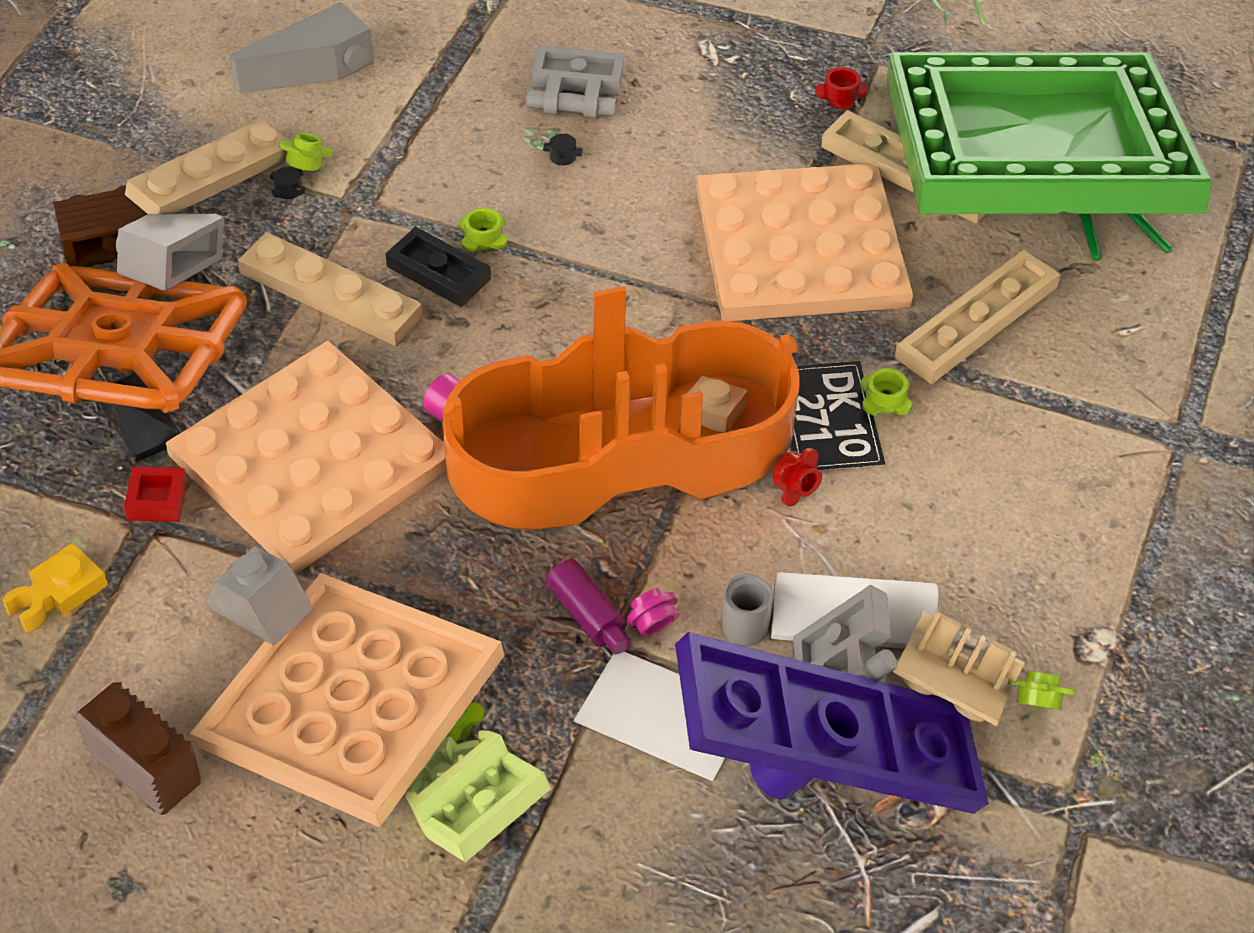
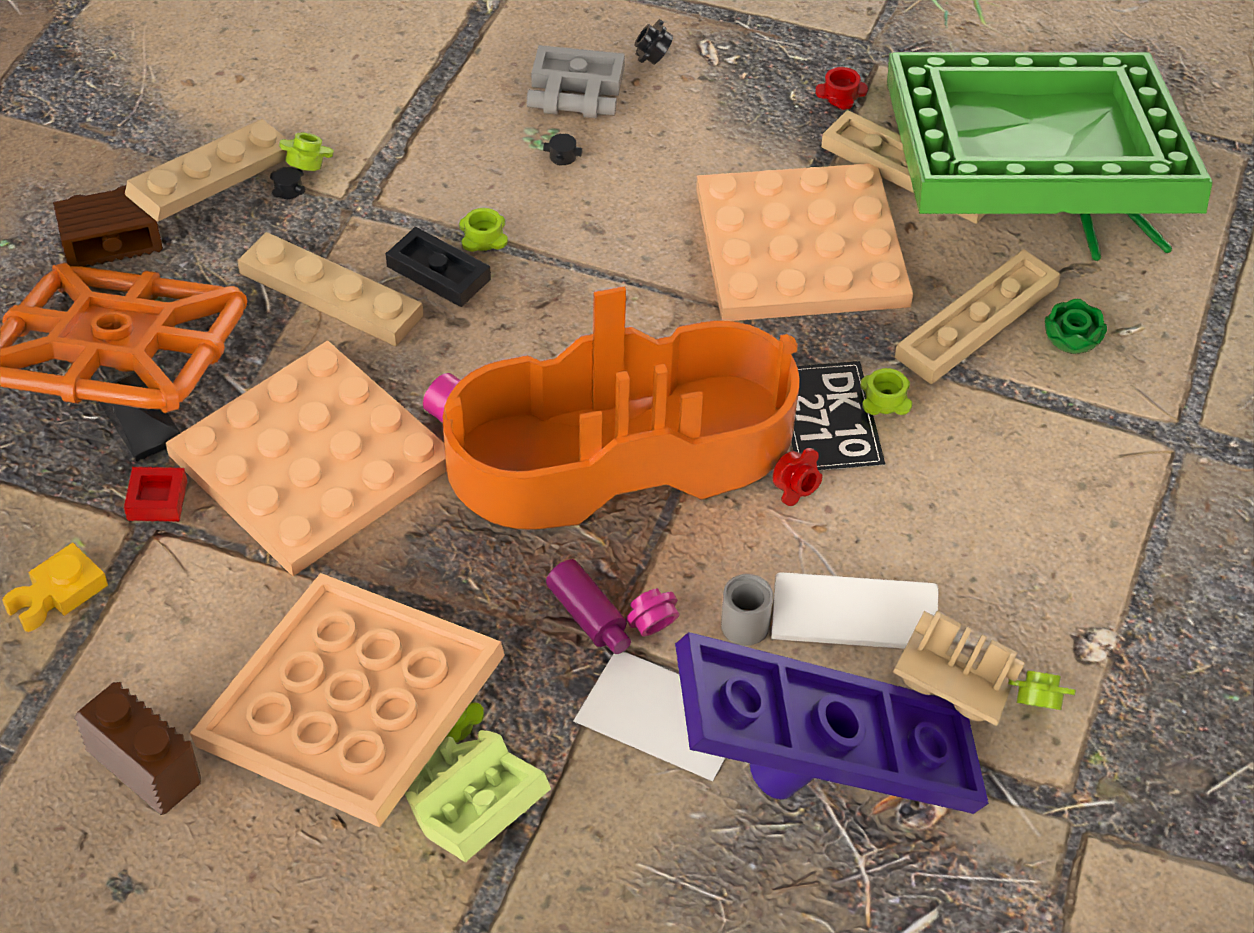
light grey slope [116,214,224,291] -> none
light grey slope [206,546,314,645] -> none
light grey slope [230,2,374,93] -> none
tan plate [679,375,748,433] -> none
light grey plate [794,584,897,682] -> none
none -> black plate [634,19,673,64]
none -> green plate [1045,299,1107,354]

